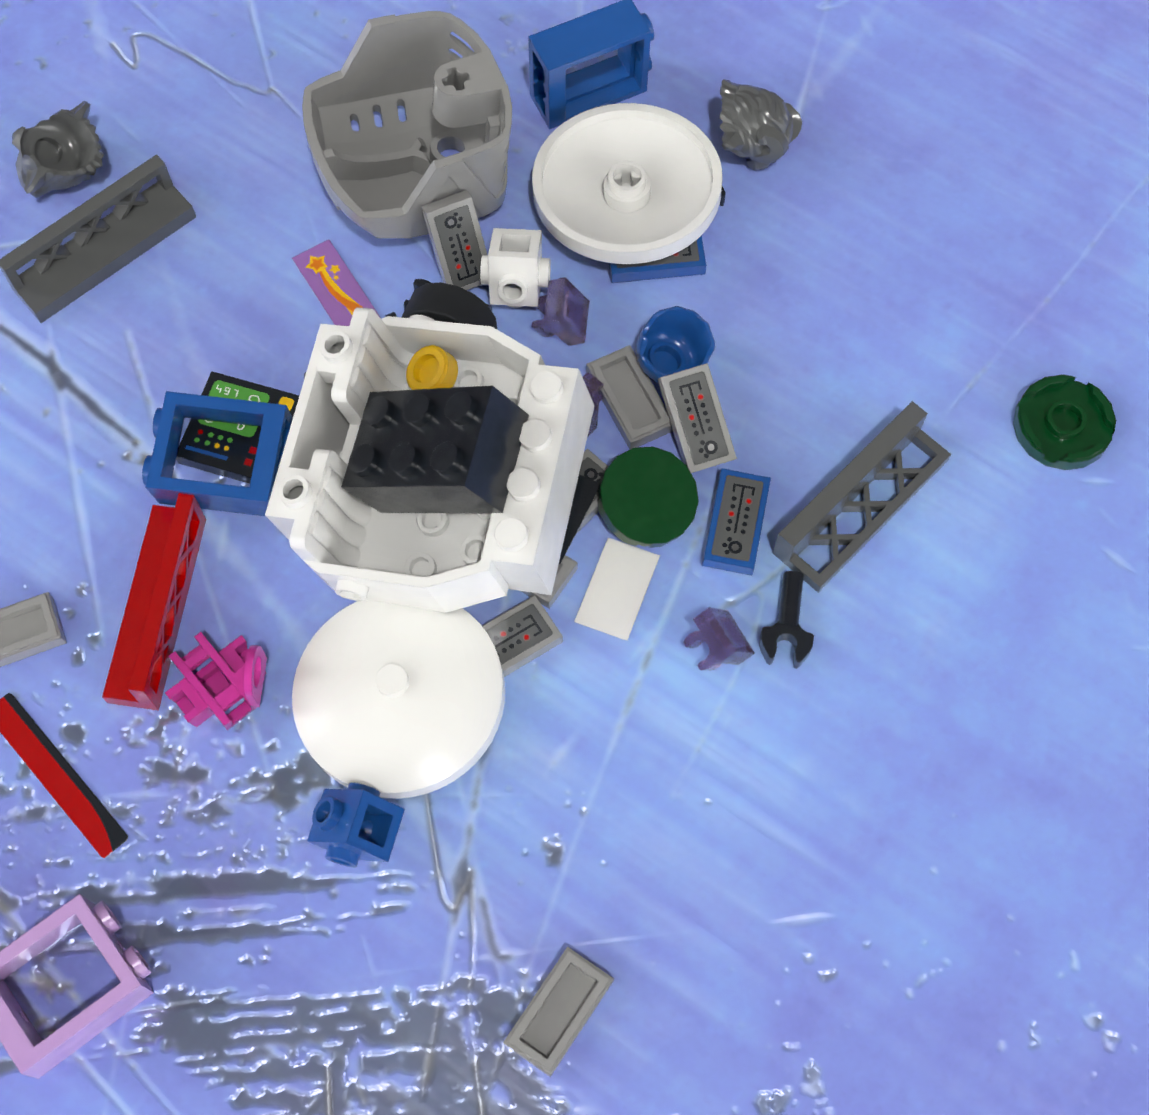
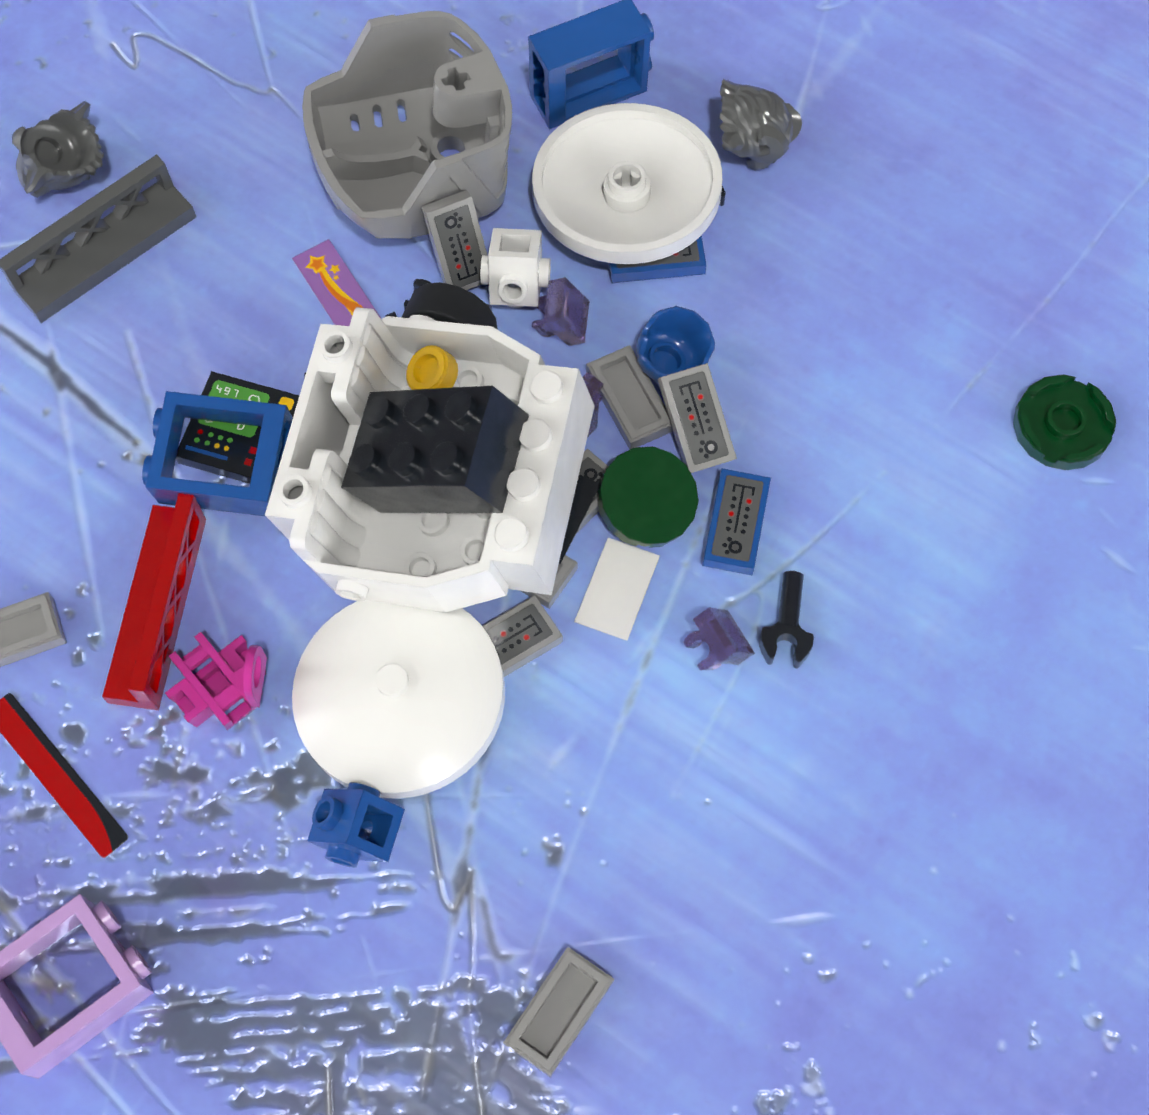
dark grey fence [773,401,951,593] -> none

